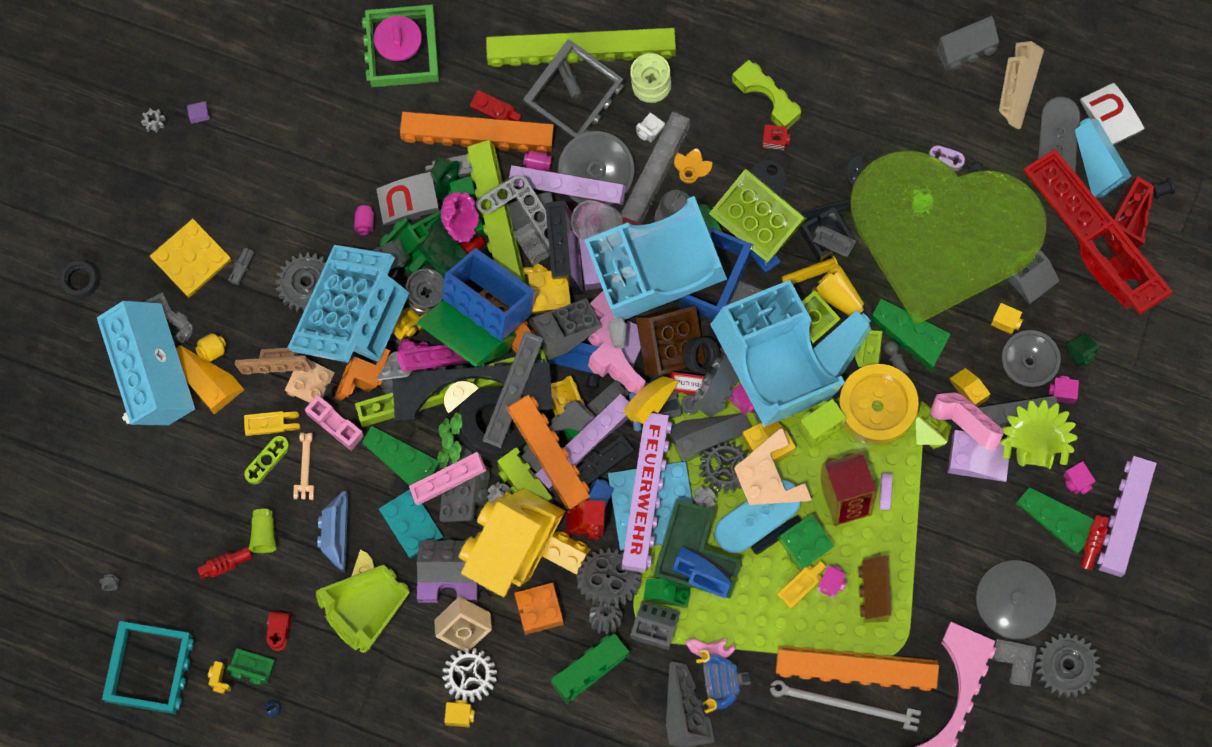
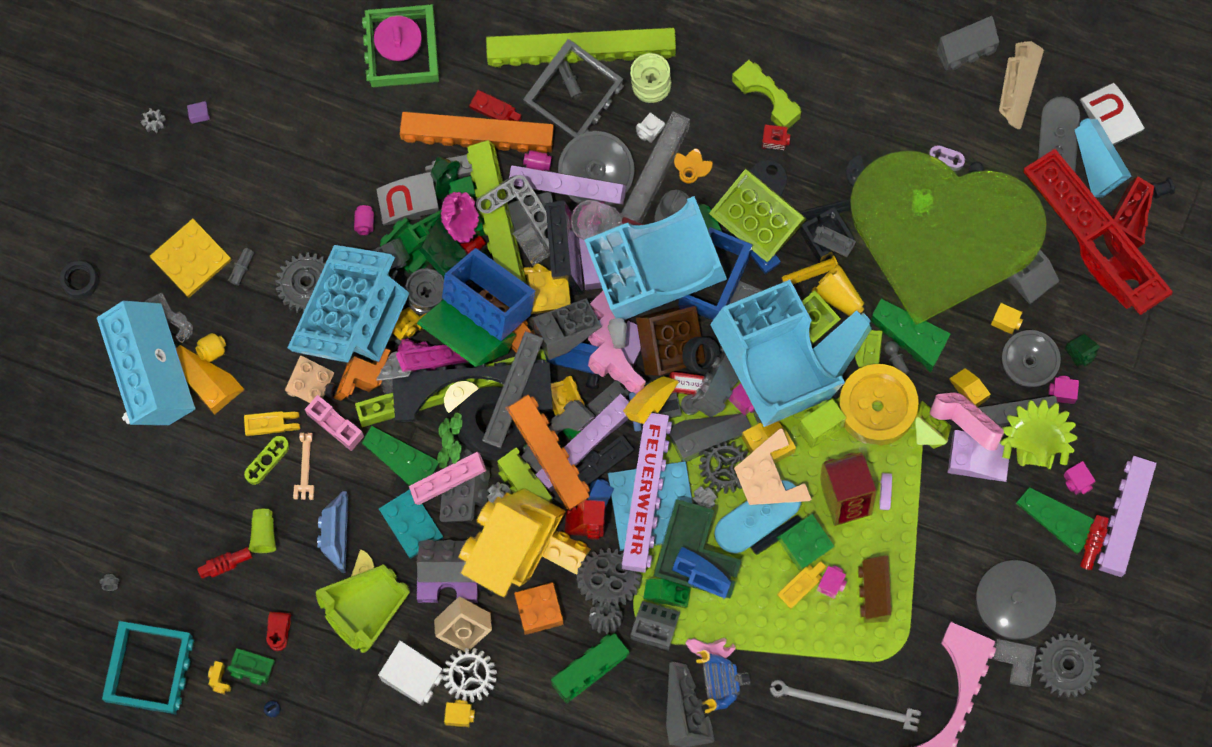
medium nougat bracket [235,348,312,375] -> none
orange brick [776,645,939,691] -> none
none -> white slope [379,641,444,705]

